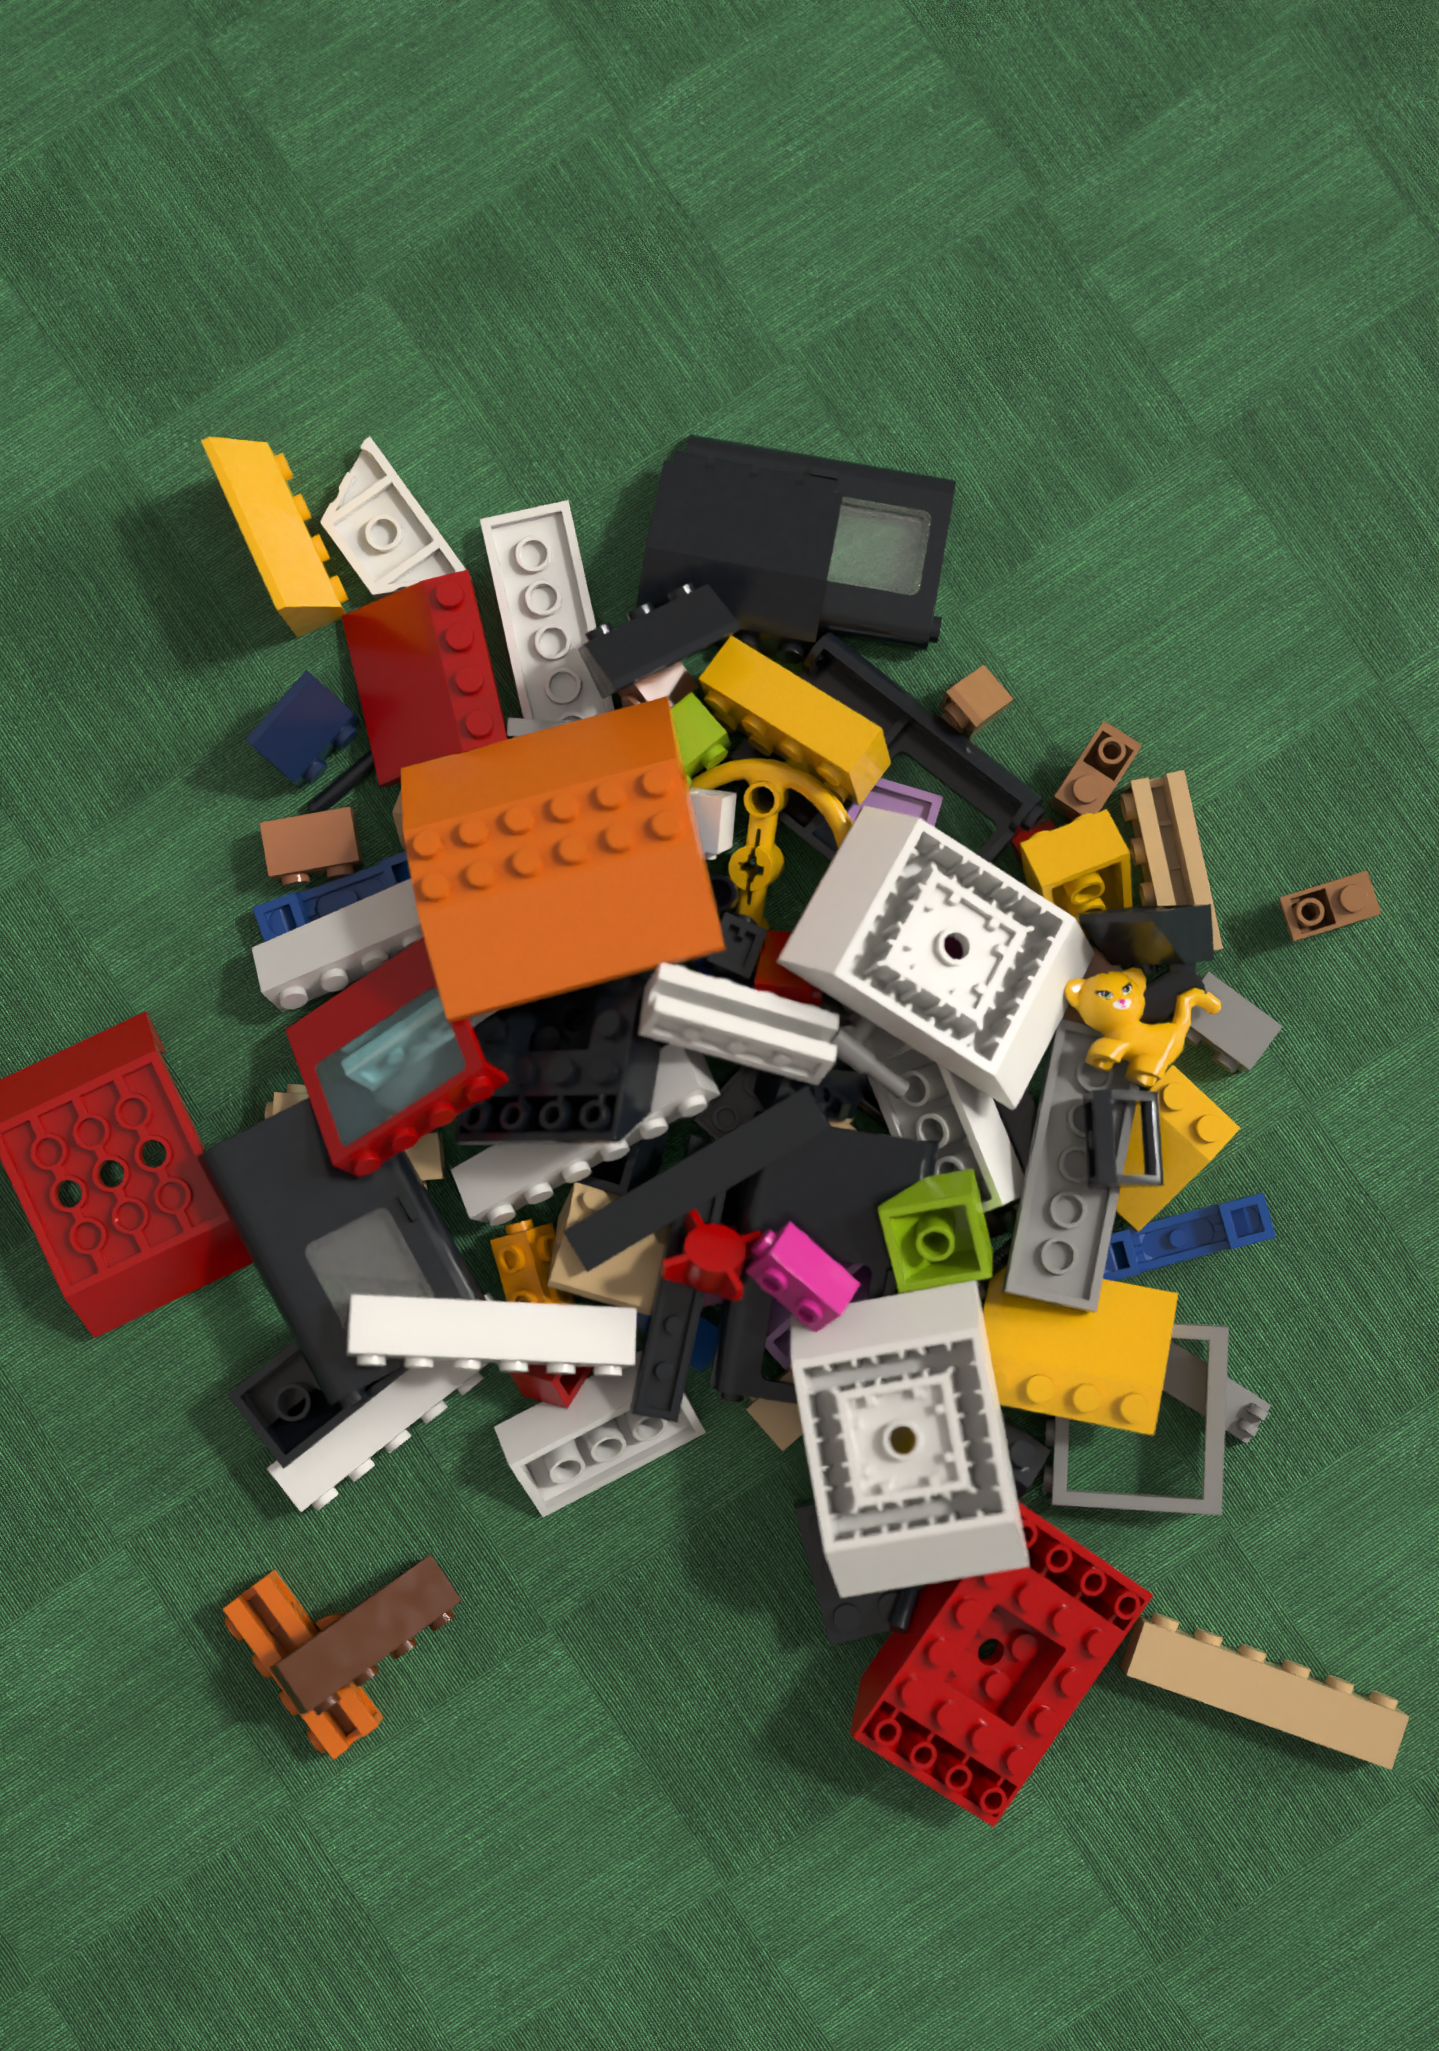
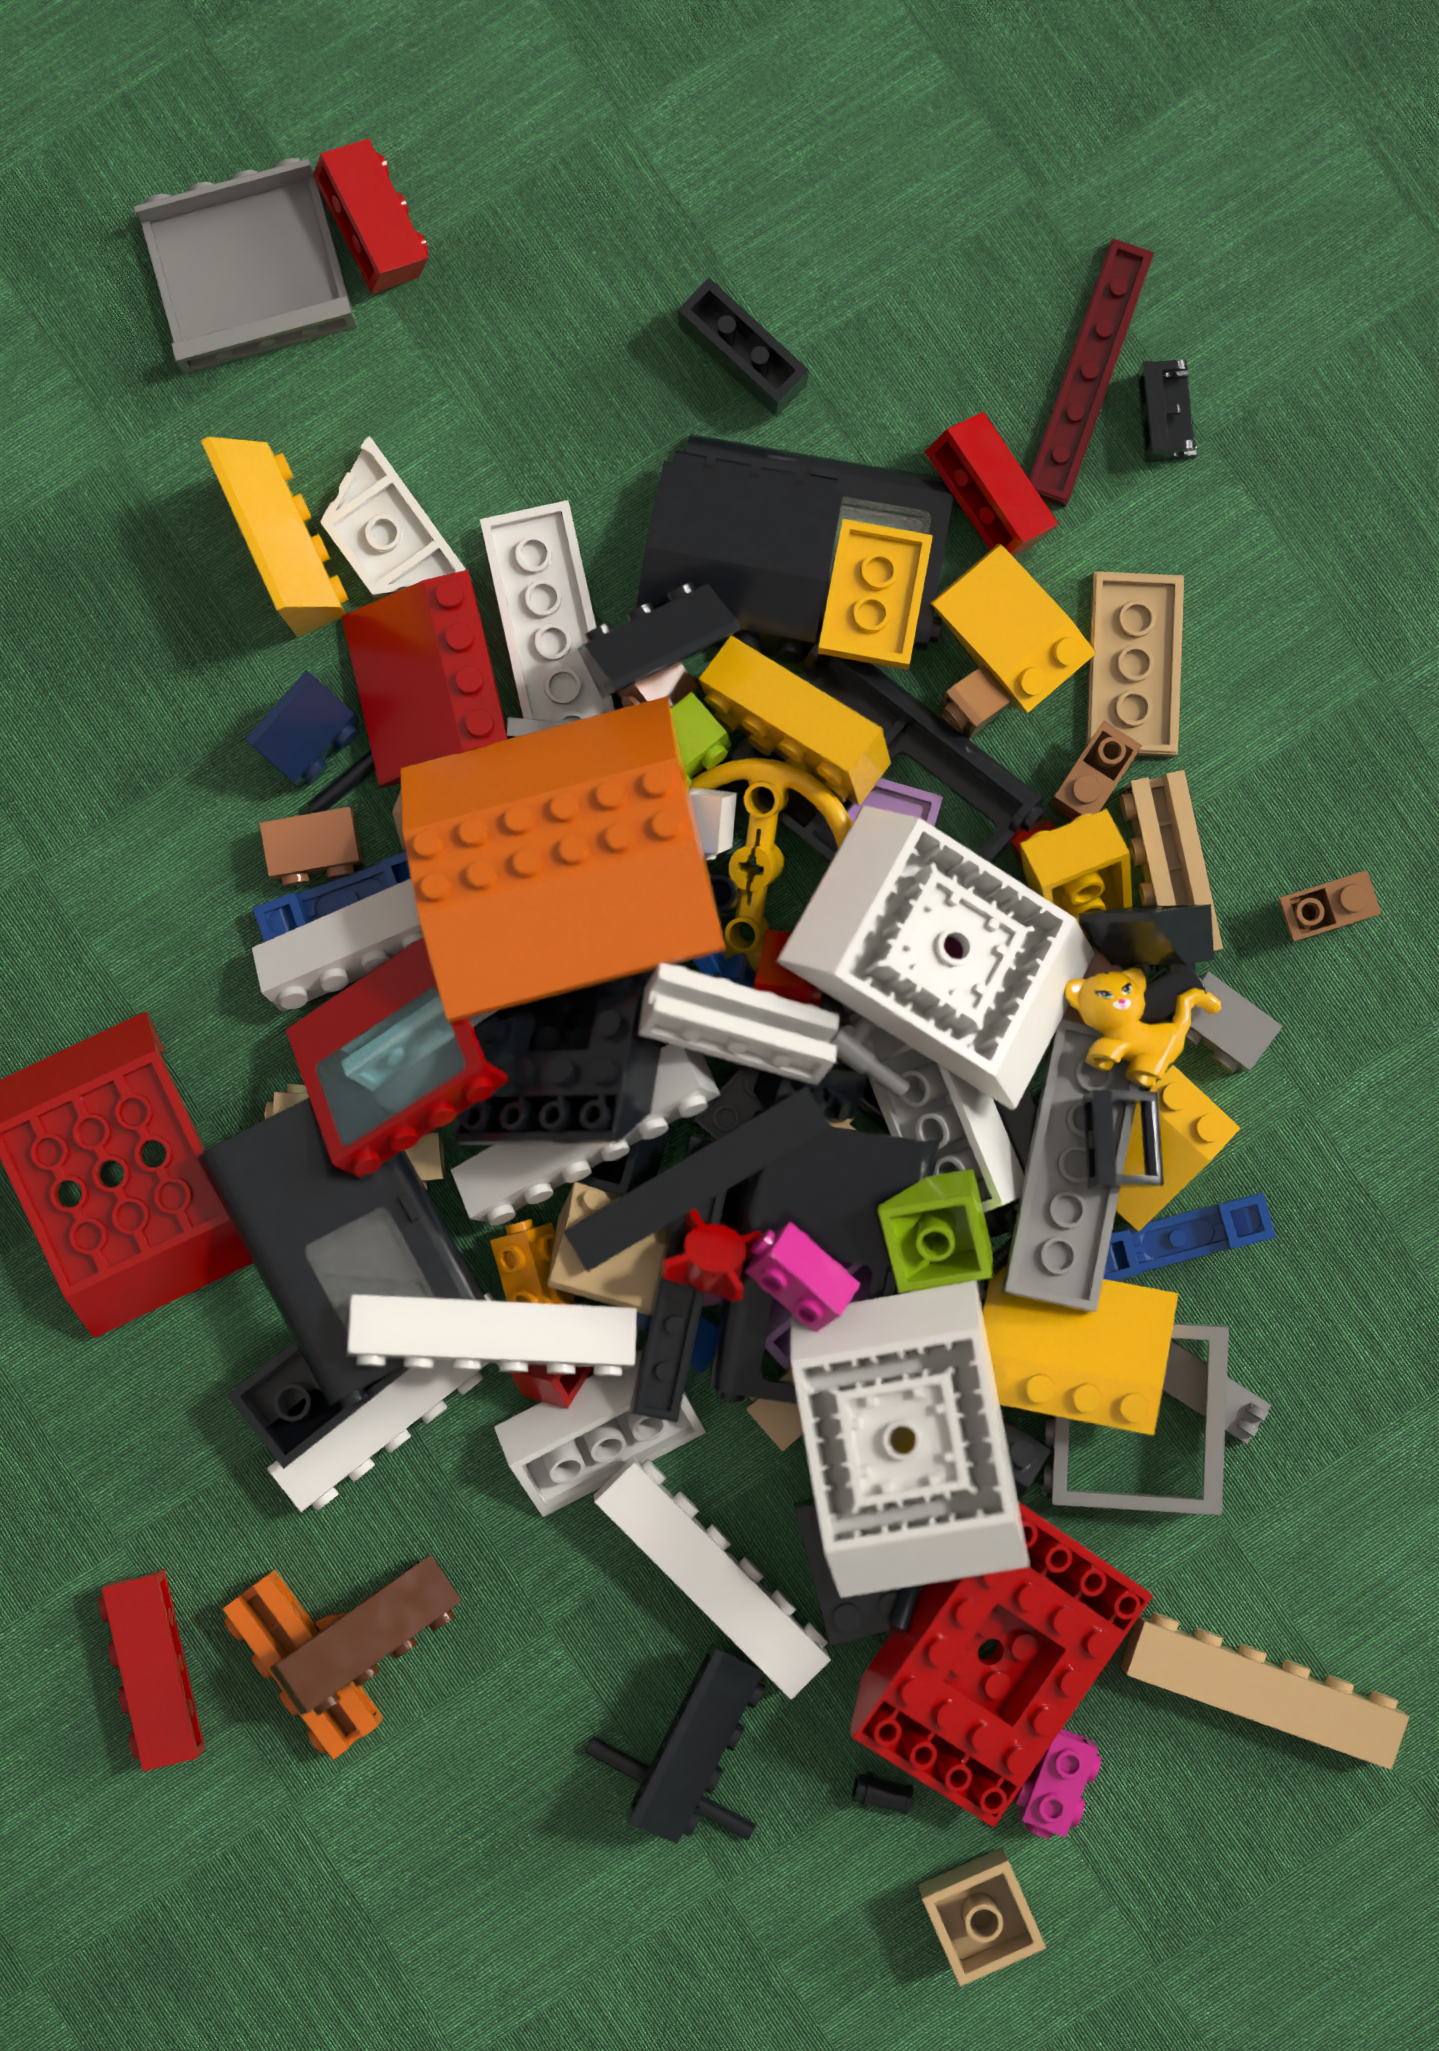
black bracket [703,912,768,984] -> none
none -> red brick [98,1569,206,1771]
none -> light grey panel [134,158,357,374]
none -> red brick [313,138,428,294]
none -> black bar [585,1736,756,1841]
none -> white brick [594,1456,831,1700]
none -> black slope [626,1644,766,1844]
none -> black brick [678,278,809,417]
none -> yellow plate [818,519,933,670]
none -> black pin [852,1771,913,1815]
none -> tan brick [918,1847,1046,1987]
none -> red brick [925,411,1059,557]
none -> yellow slope [930,544,1096,713]
none -> dark pink brick [1014,1728,1101,1839]
none -> dark red tile [1028,238,1154,507]
none -> tan tile [1085,571,1184,757]
none -> black hinge [1137,360,1197,462]

